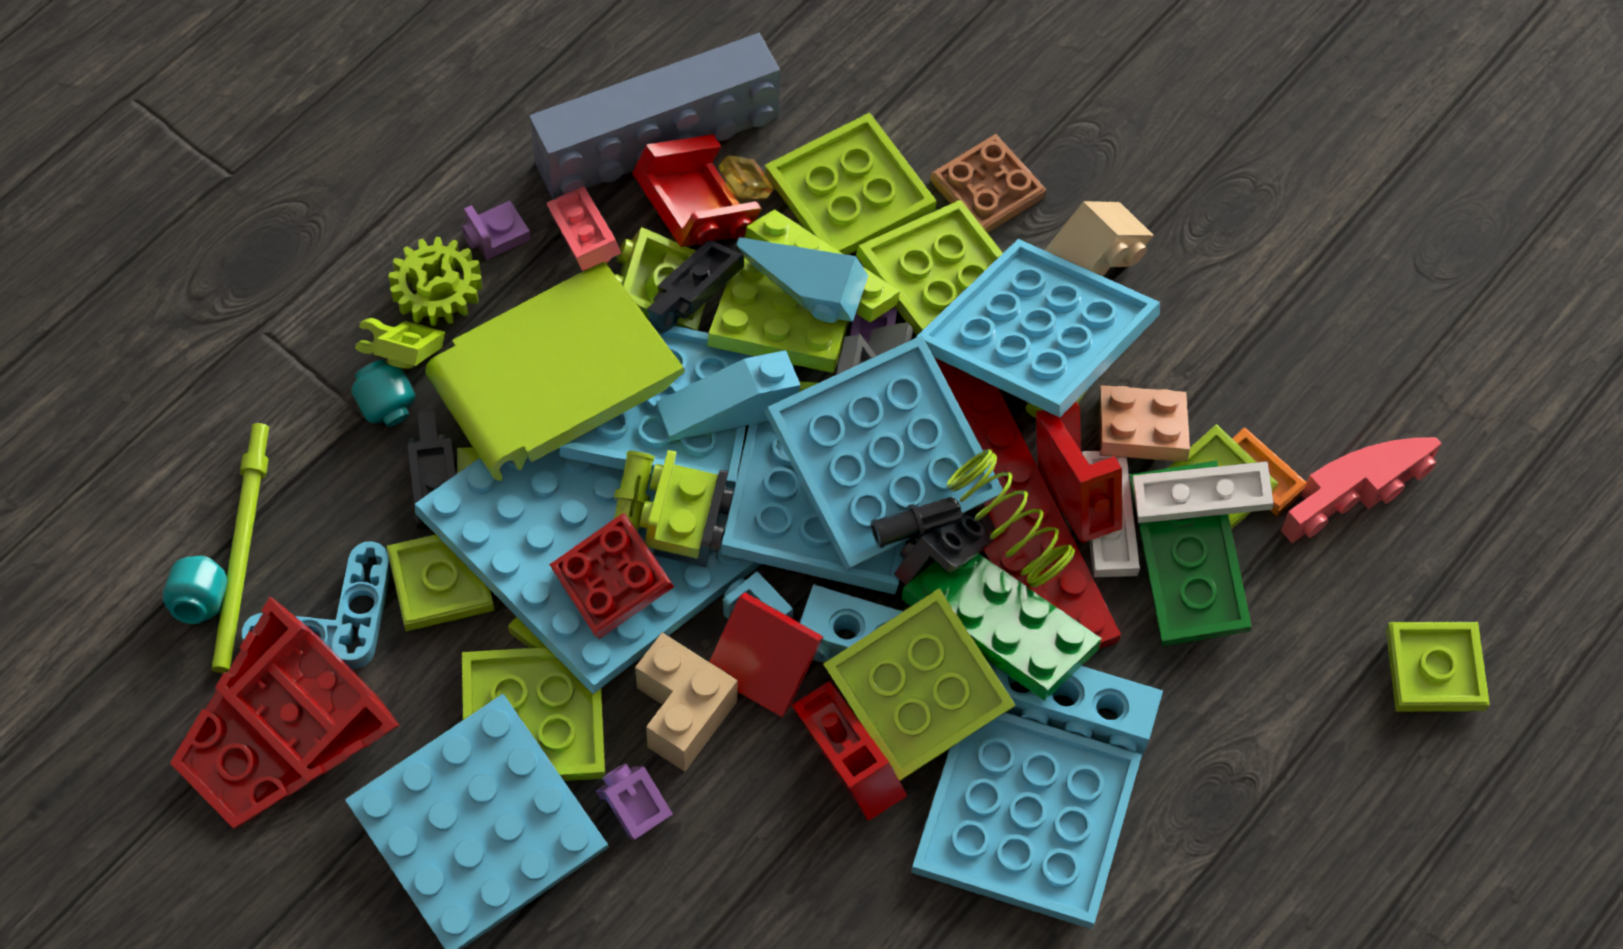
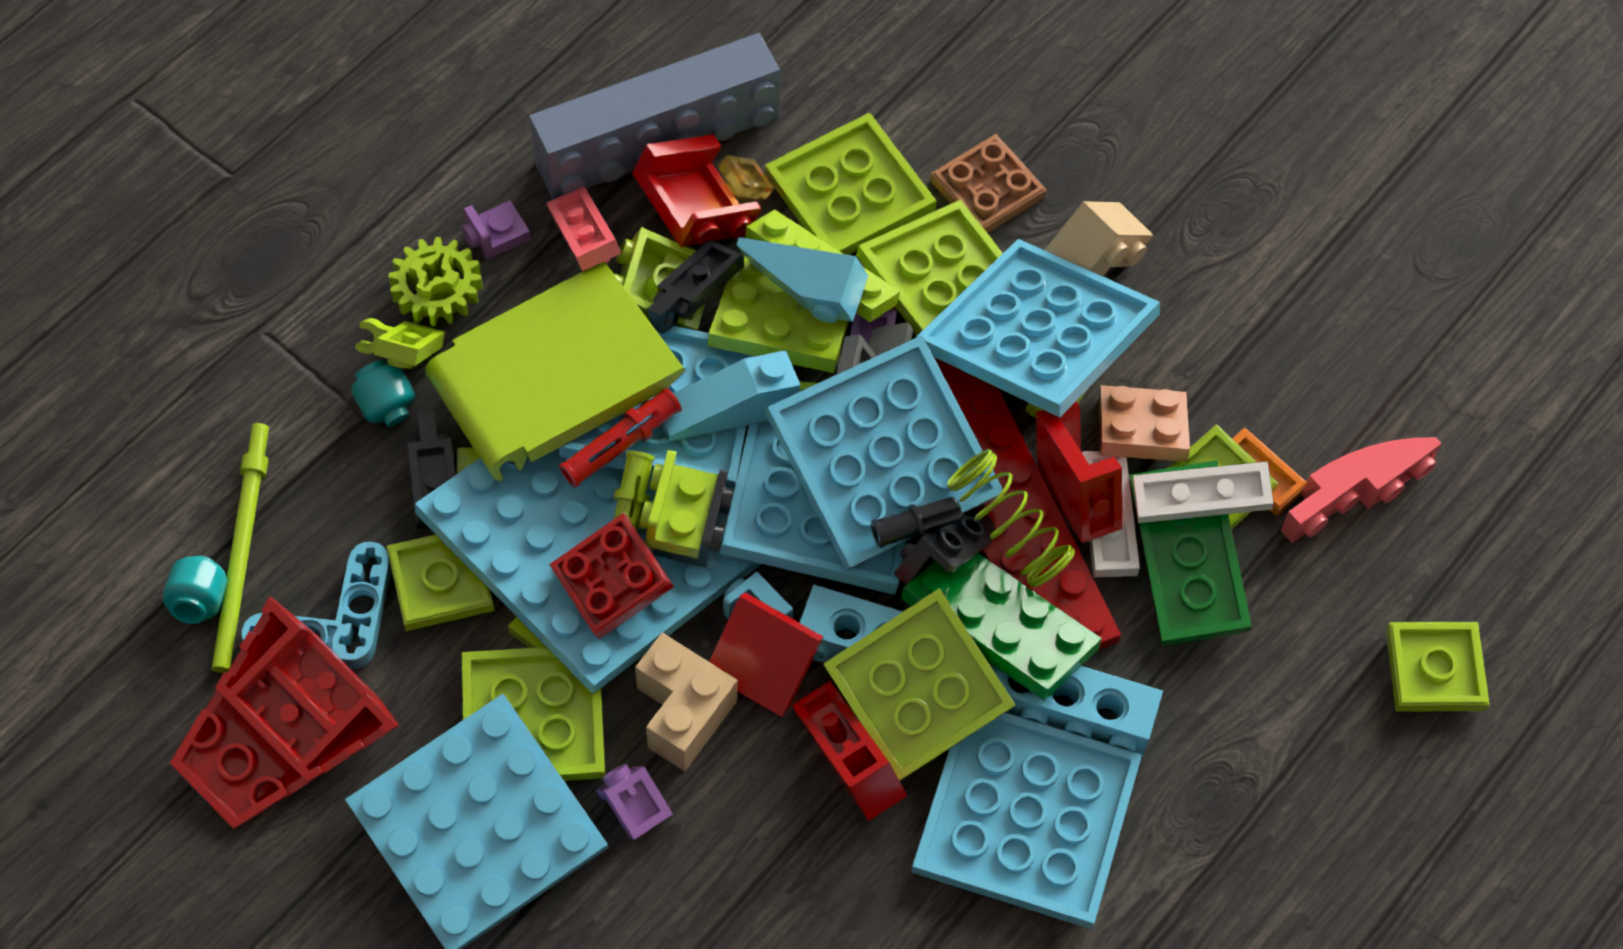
none -> red pin [558,388,682,488]

